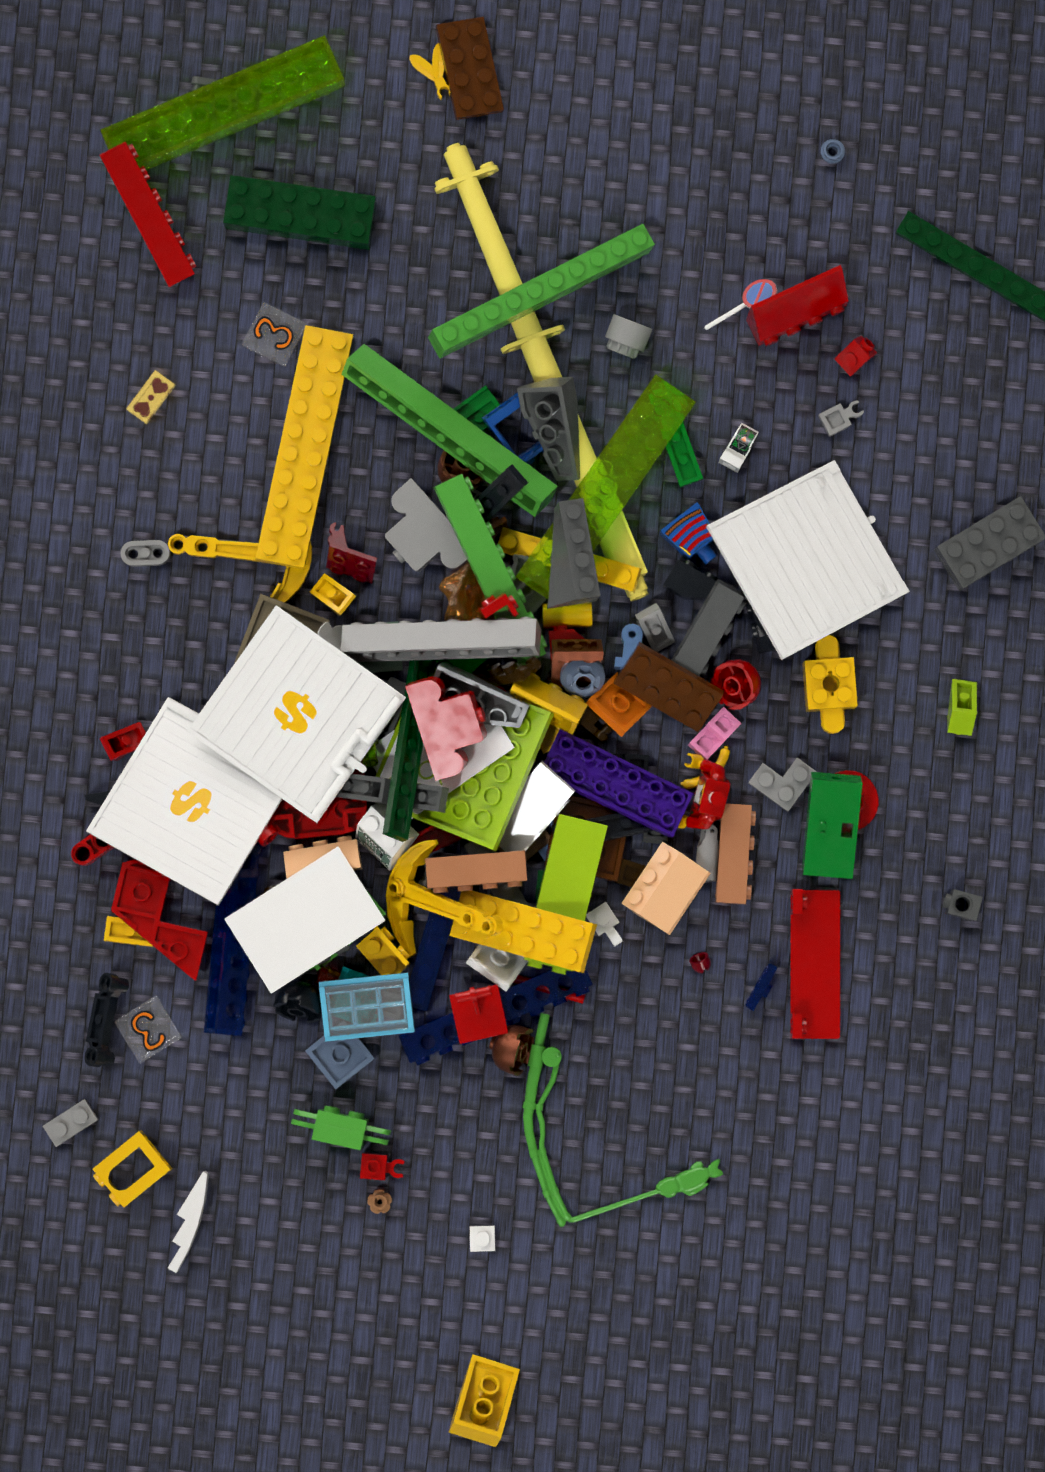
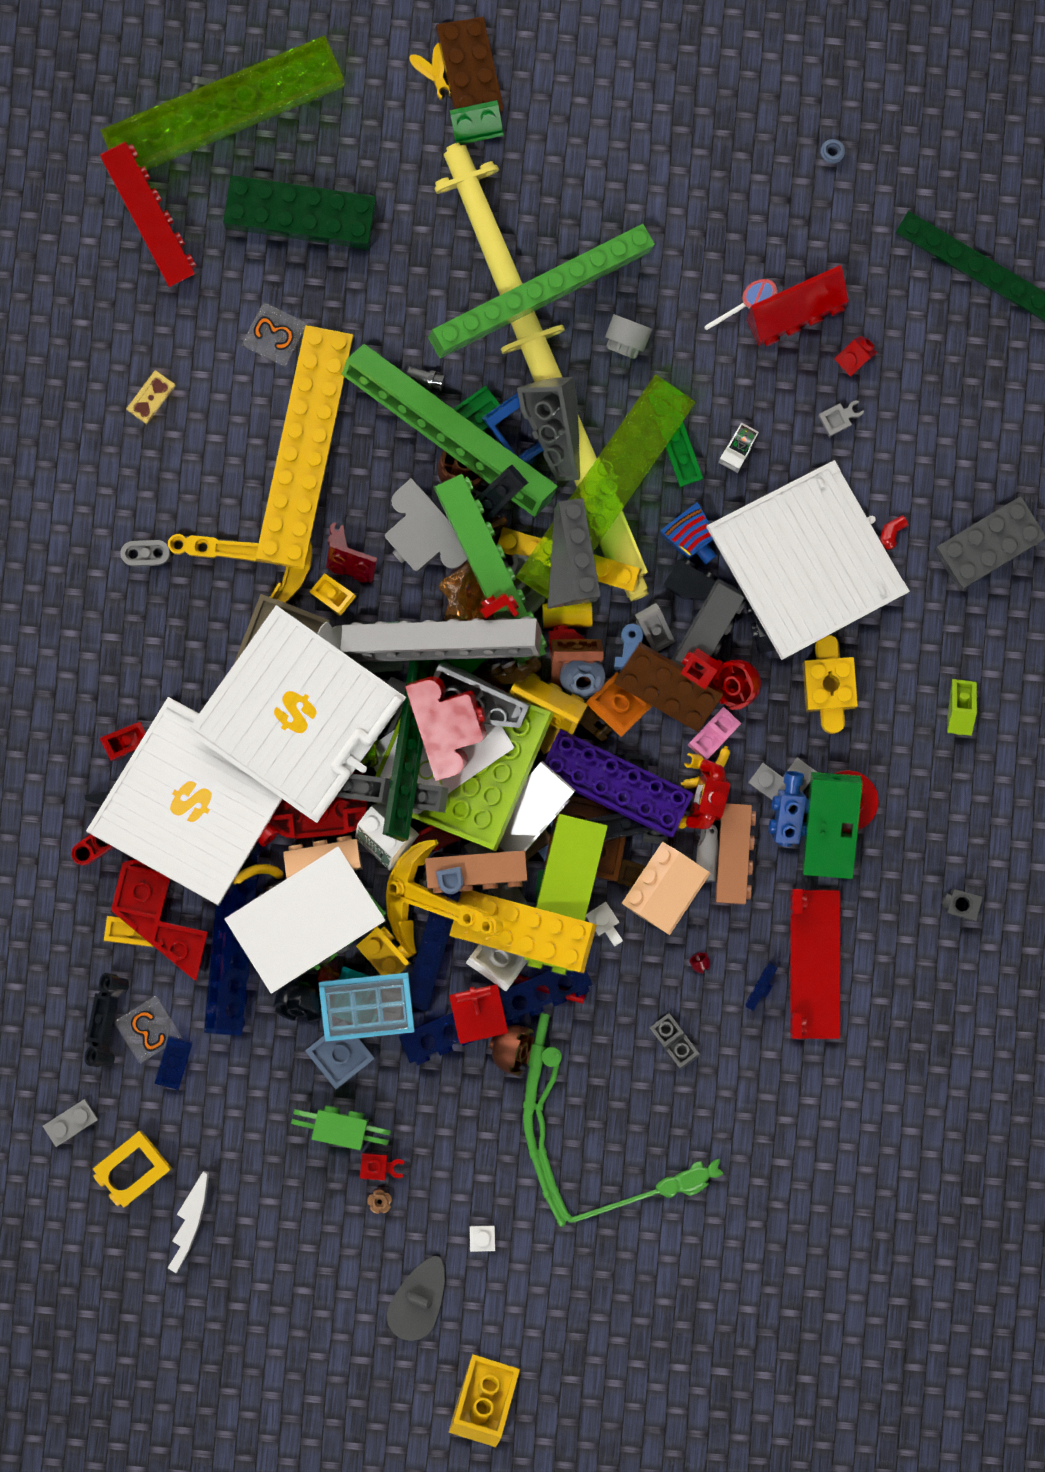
none -> clear blue plate [154,1035,193,1090]
none -> yellow piece [233,864,283,884]
none -> dark grey shield [387,1256,445,1341]
none -> dark grey pin [407,366,445,391]
none -> sand blue tile [436,867,463,894]
none -> green plate [449,100,504,145]
none -> dark grey slope [650,1013,700,1070]
none -> red brick [681,648,723,689]
none -> blue brick [768,771,808,847]
none -> red arm [880,515,908,550]

